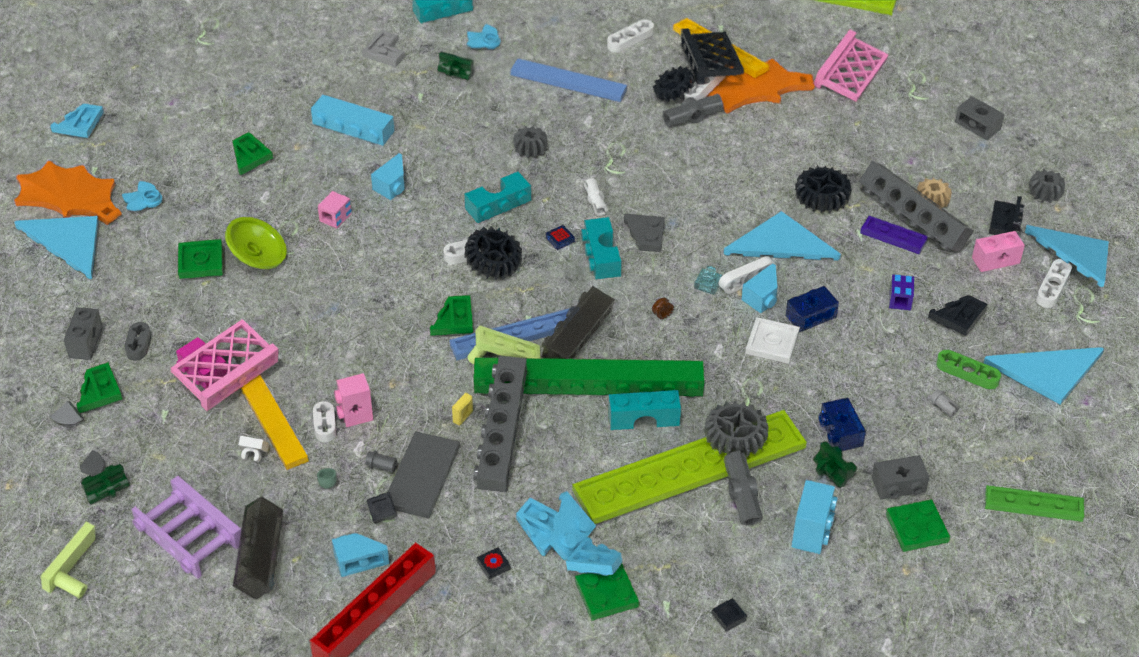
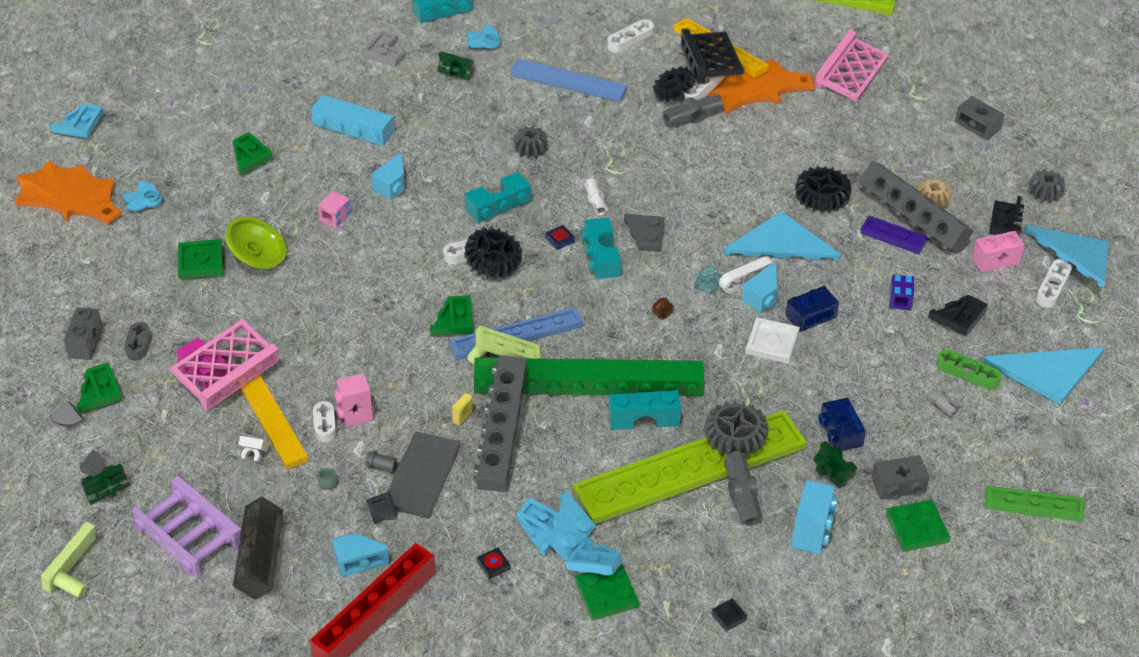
medium azure tile [15,216,99,279] -> none
clear smoke brick [541,286,615,359] -> none

